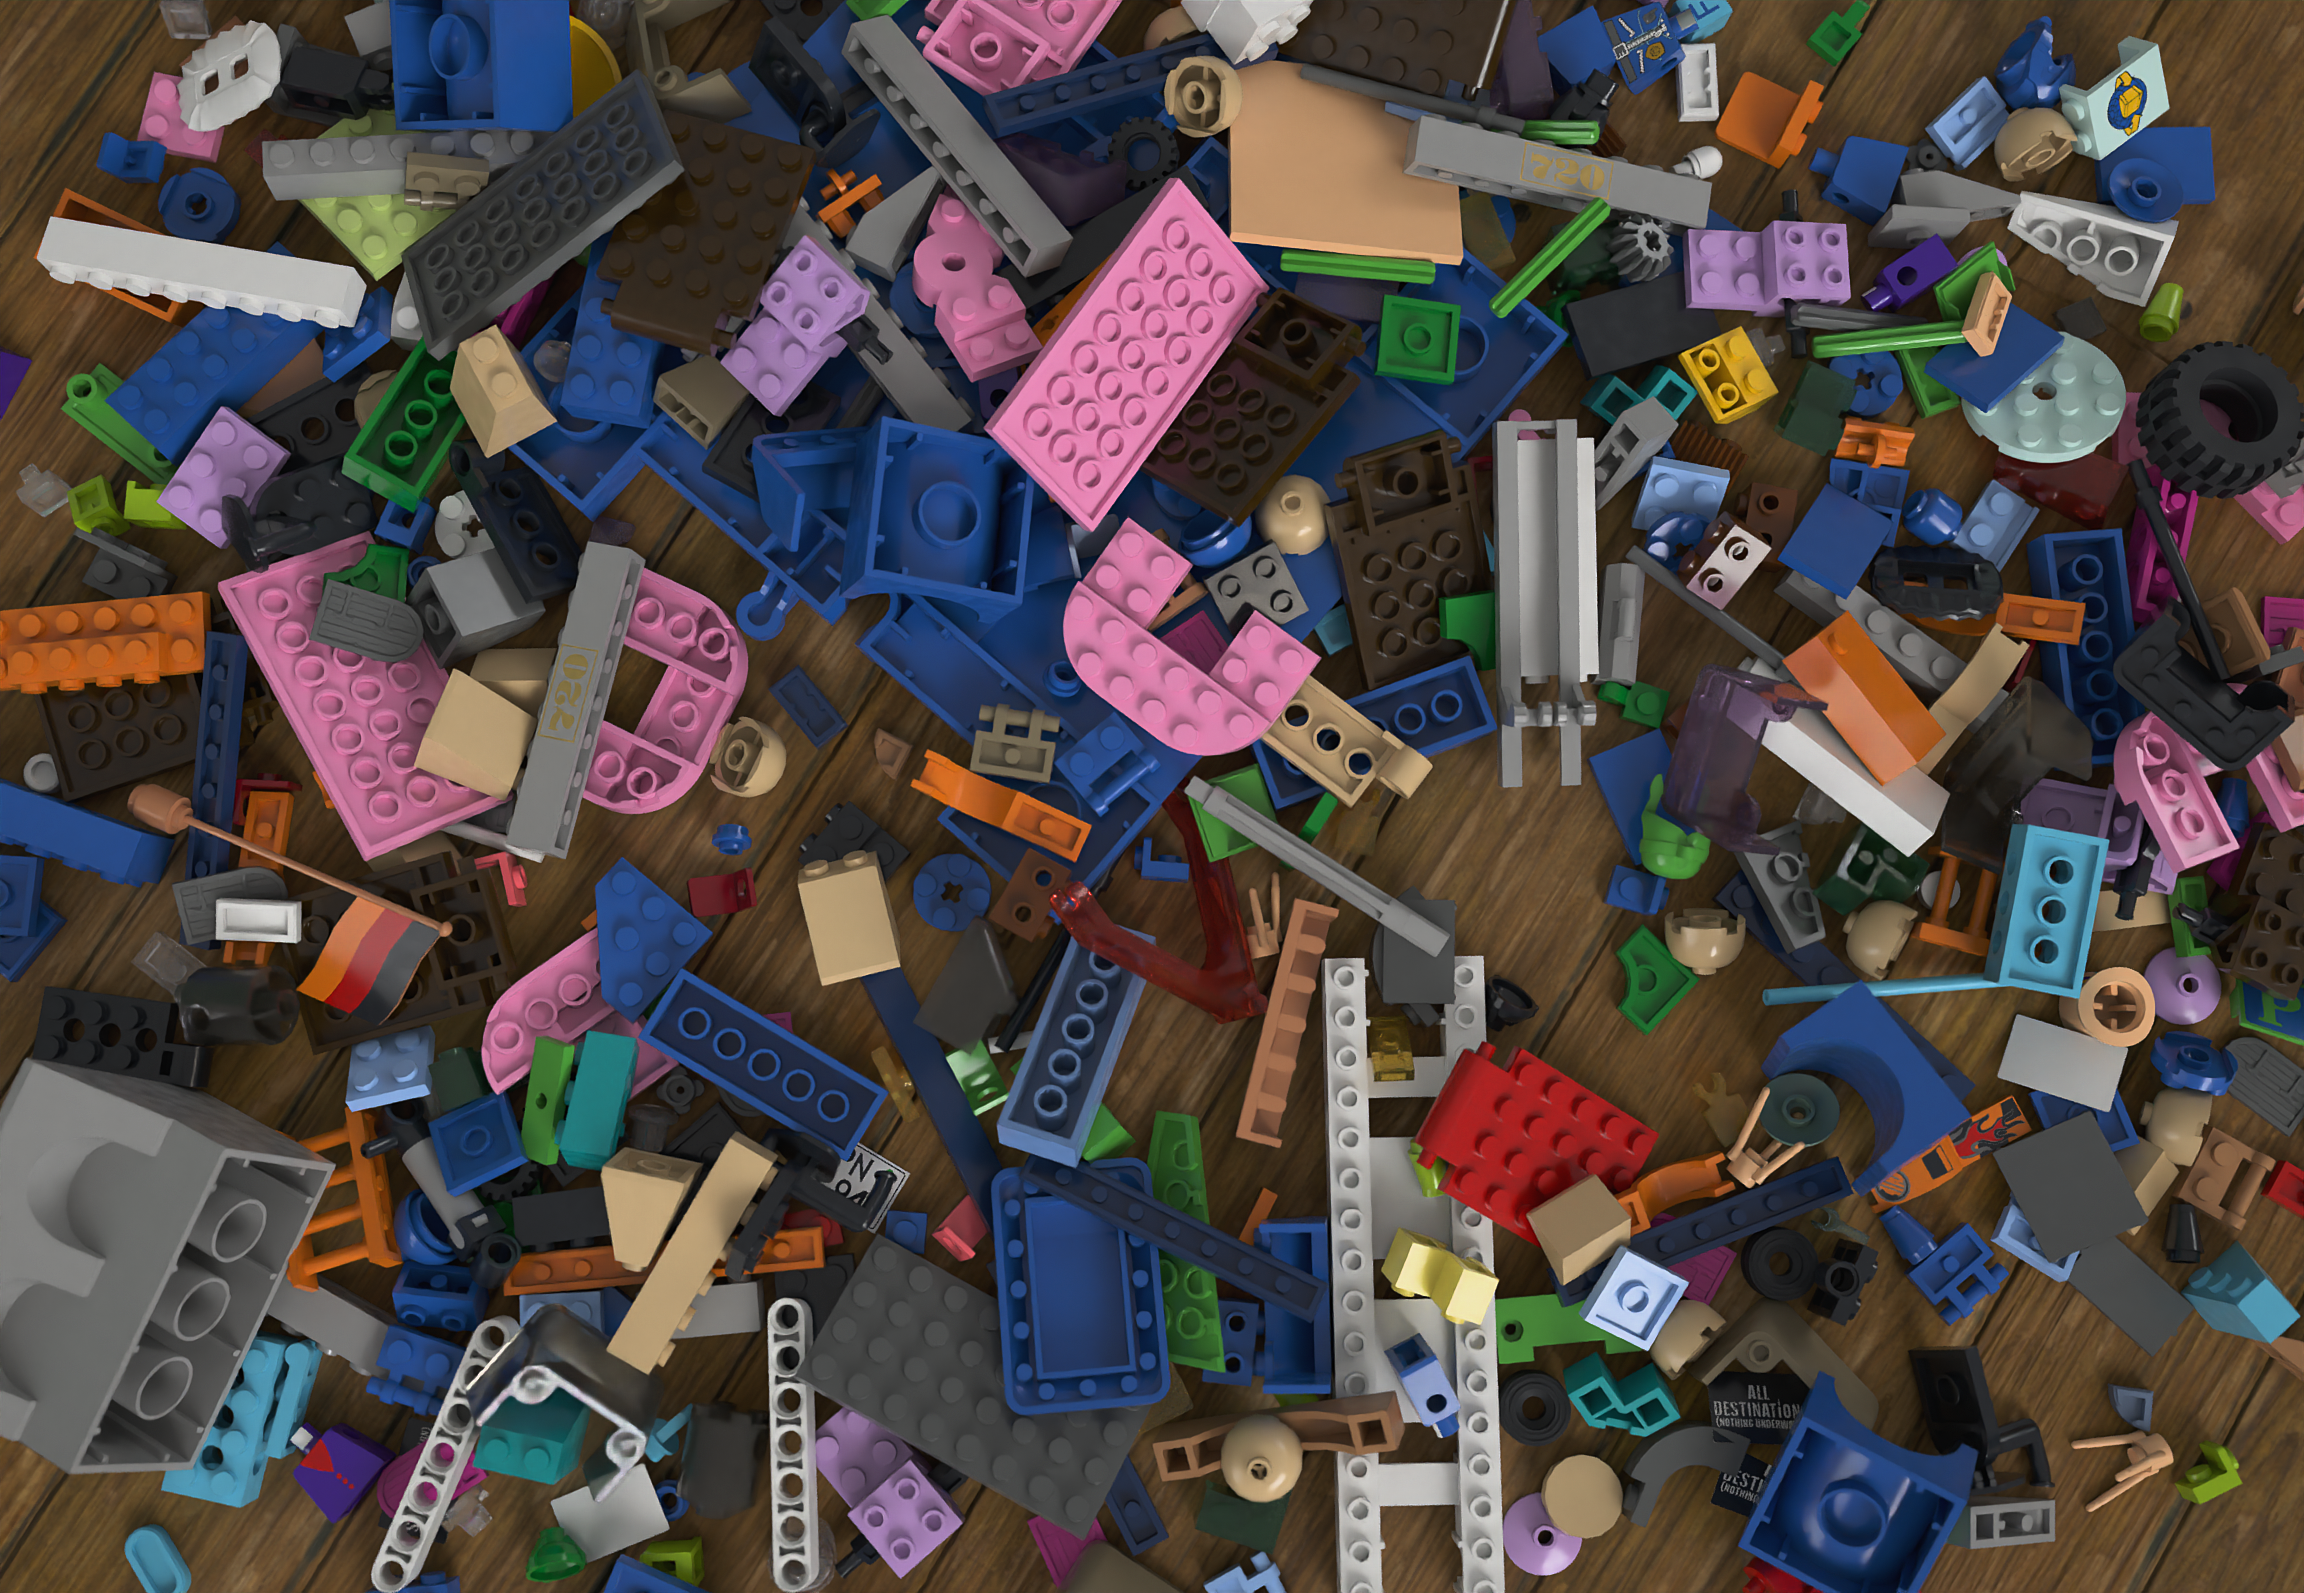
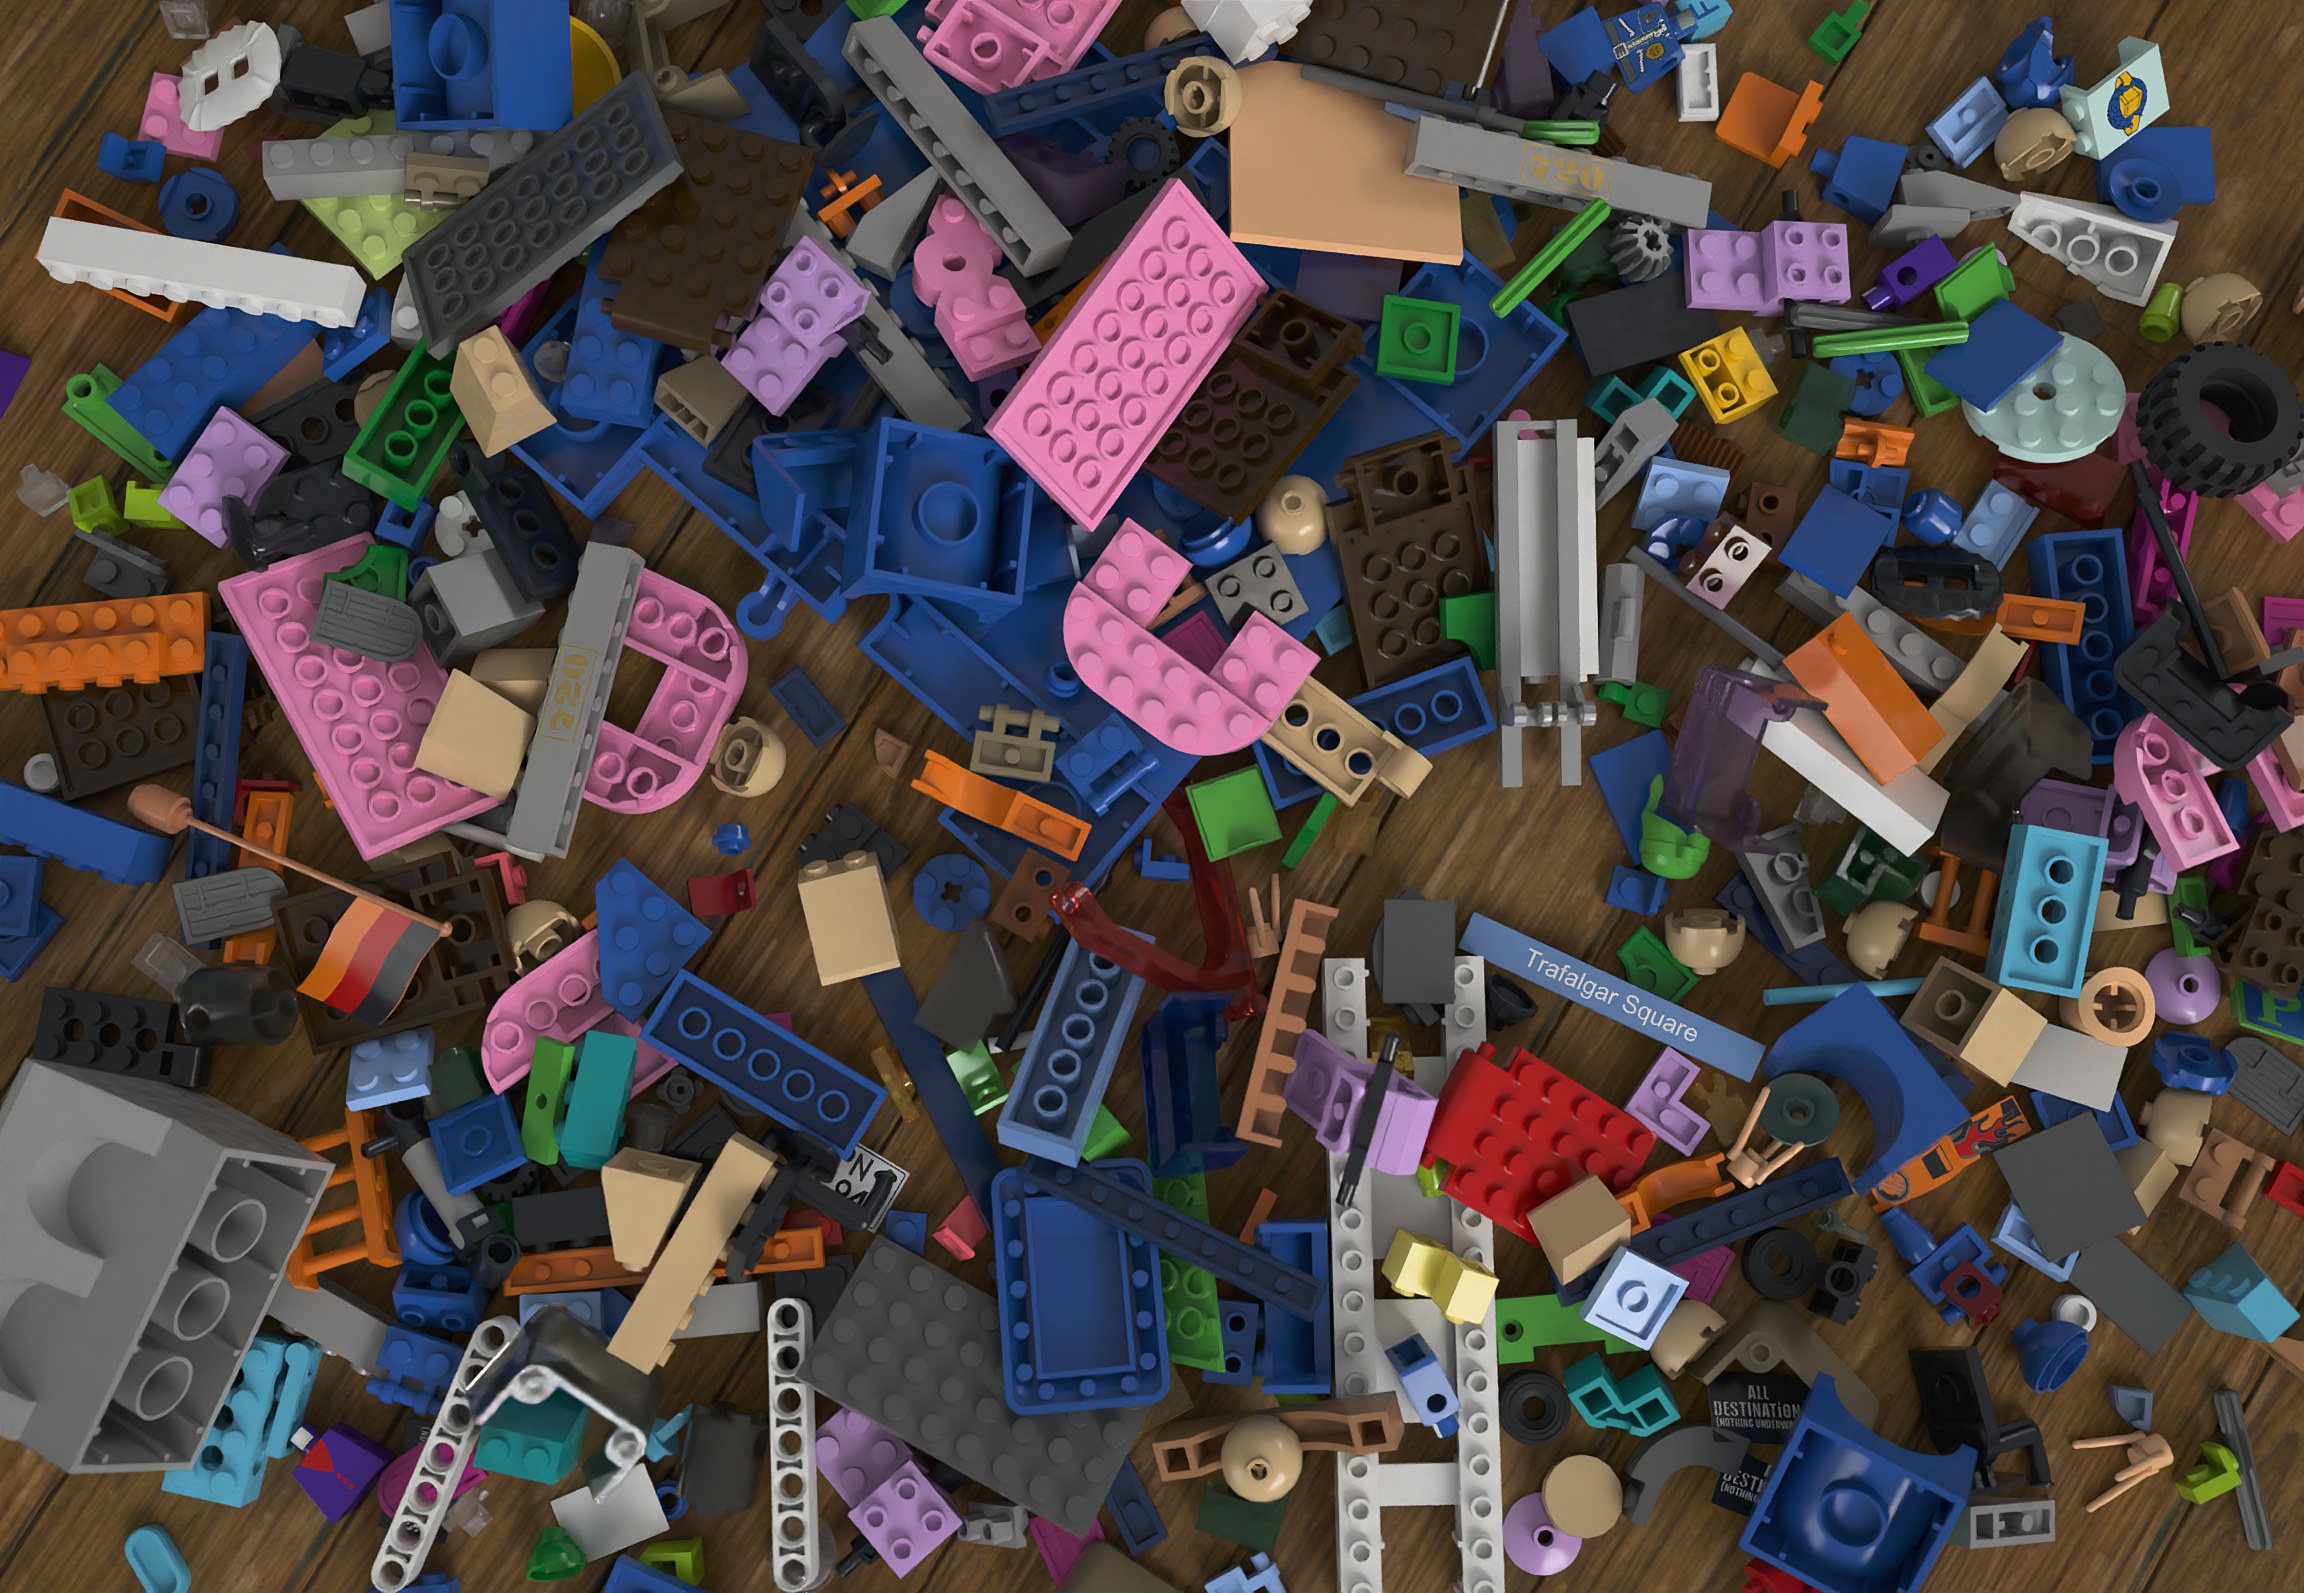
white tile [216,898,301,943] -> none
light grey piece [1184,775,1450,957] -> none
bright green axle [1280,248,1436,284] -> none
white cylinder [1670,146,1722,180] -> none
light nougat plate [1961,271,2012,357] -> none
black cone [2161,1204,2205,1264] -> none
none -> tan cylinder [505,899,581,978]
none -> light grey hips [957,1499,1029,1549]
none -> clear blue windscreen [1140,992,1249,1179]
none -> lavender piece [1282,1029,1438,1207]
none -> medium blue tile [1457,912,1766,1083]
none -> lavender plate [1621,1046,1711,1157]
none -> tan slope [1899,956,2048,1088]
none -> dark red bracket [1939,1260,2003,1332]
none -> blue piece [2011,1318,2090,1394]
none -> white tile [2051,1294,2097,1332]
none -> tan cylinder [2179,273,2263,345]
none -> dark grey axle [2213,1388,2275,1551]

